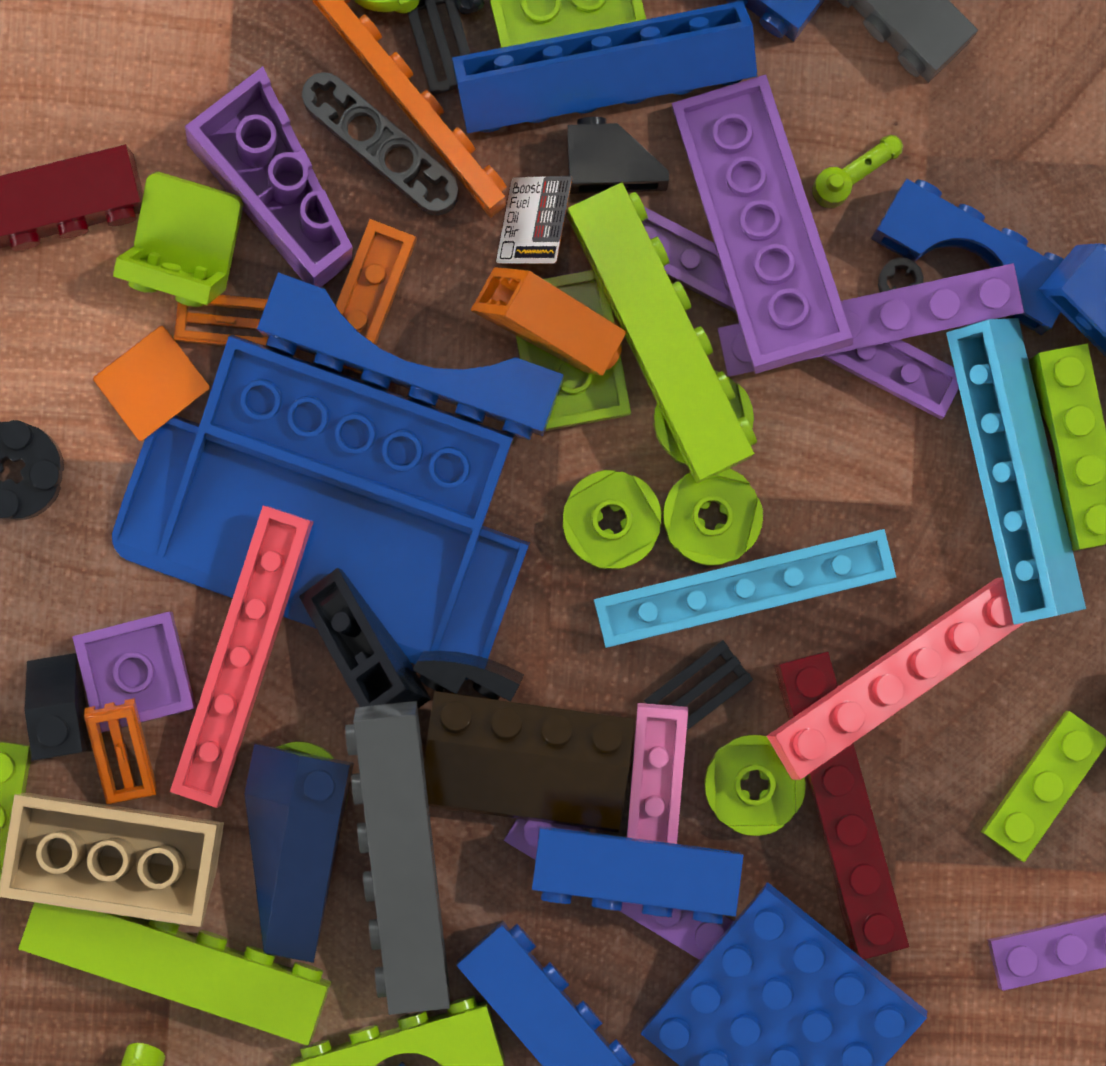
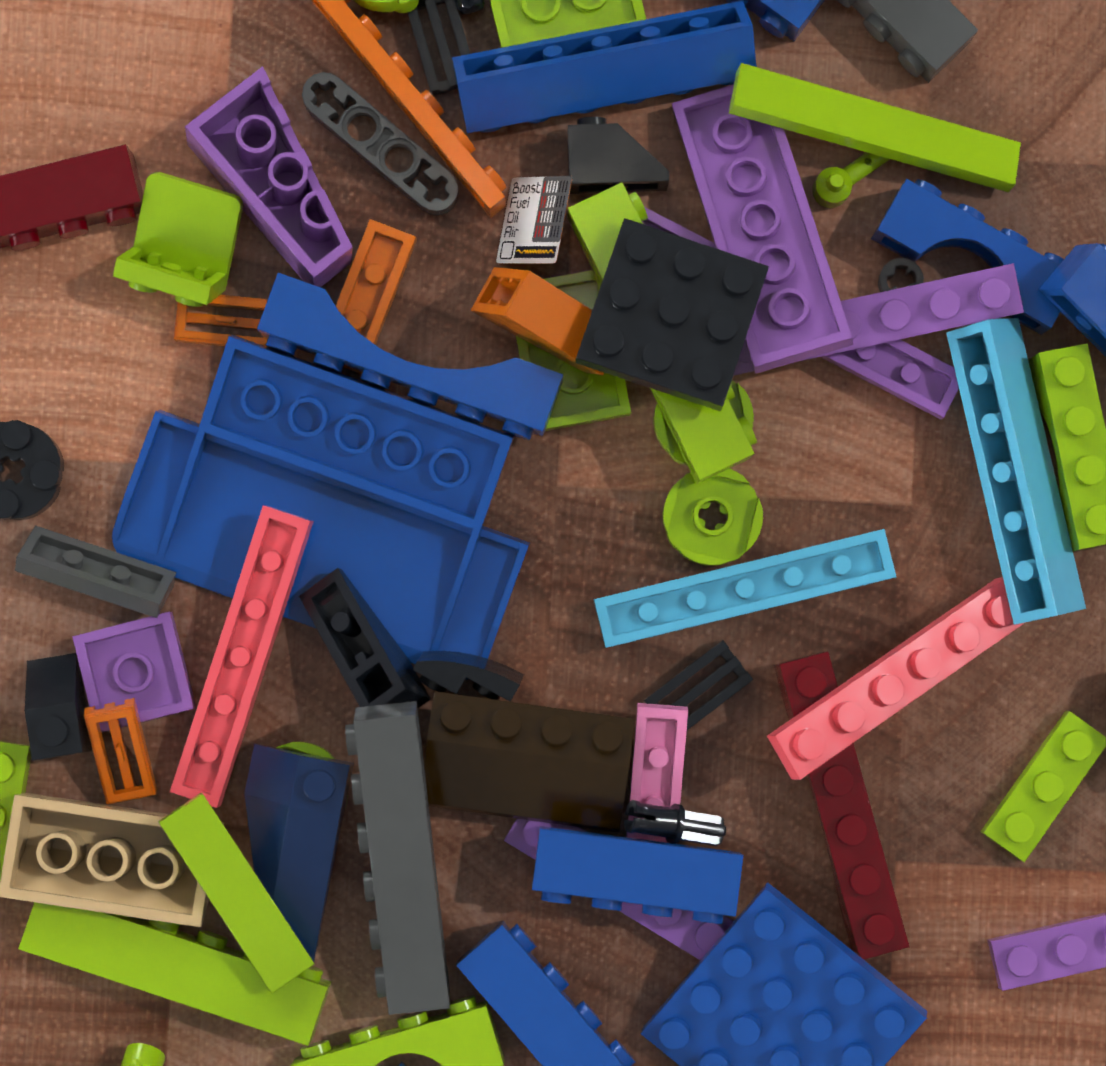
orange sticker [93,326,210,441] -> none
lime plate [563,470,662,570] -> none
lime plate [704,735,806,836] -> none
none -> dark grey plate [15,525,176,618]
none -> lime tile [158,793,314,993]
none -> black plate [575,218,769,411]
none -> black axle [624,800,726,846]
none -> lime tile [729,63,1021,192]

